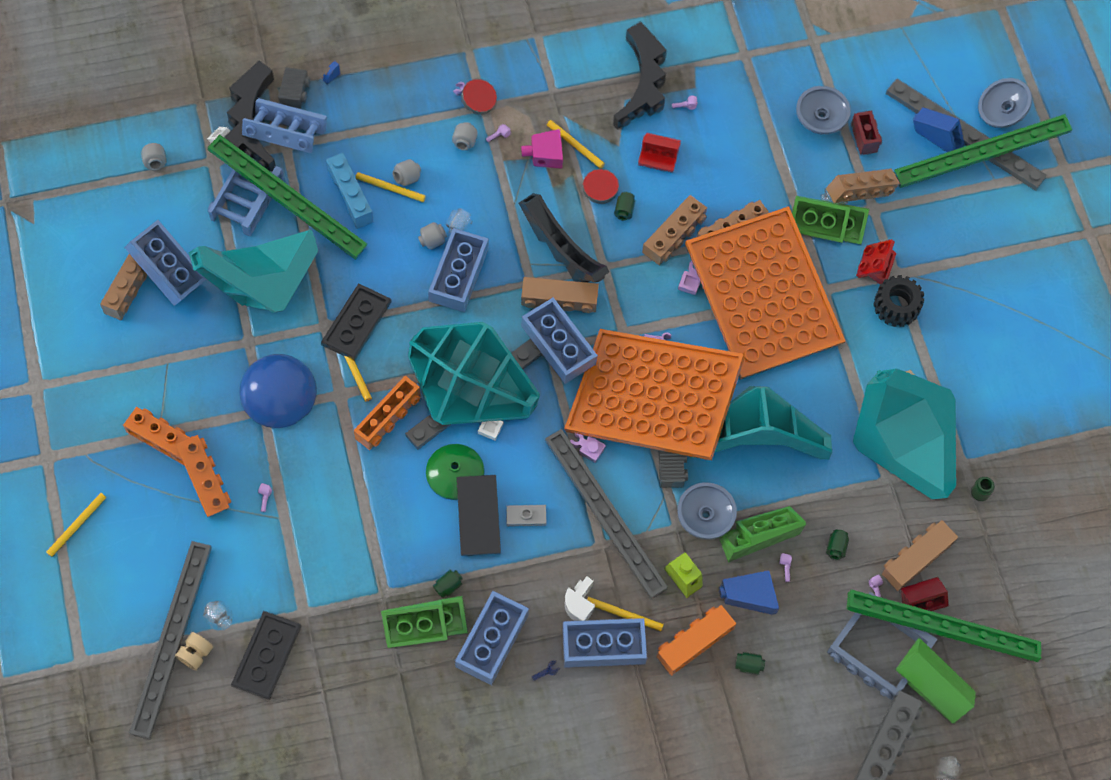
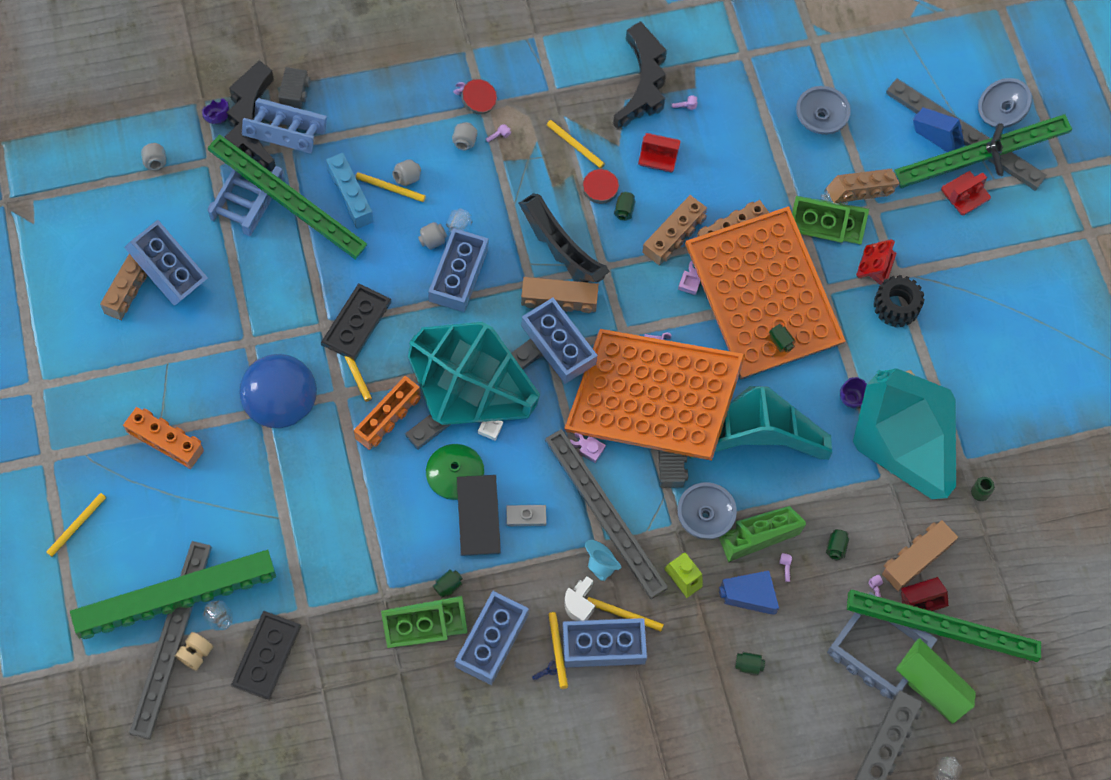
orange brick [175,435,231,517] -> none
teal panel [188,230,318,313] -> none
white plate [207,127,230,143] -> none
lavender hand [258,483,272,512] -> none
blue tile [323,61,340,84] -> none
dark pink torso [521,129,563,169] -> none
orange brick [657,605,737,676] -> none
dark red brick [851,110,882,155] -> none
none -> green brick [70,549,277,639]
none -> dark purple hair [202,98,230,124]
none -> yellow bar [548,612,568,689]
none -> medium azure piece [585,540,621,581]
none -> dark green brick [769,324,796,353]
none -> dark purple hair [840,377,867,408]
none -> red bracket [941,171,991,216]
none -> black piece [986,123,1004,176]

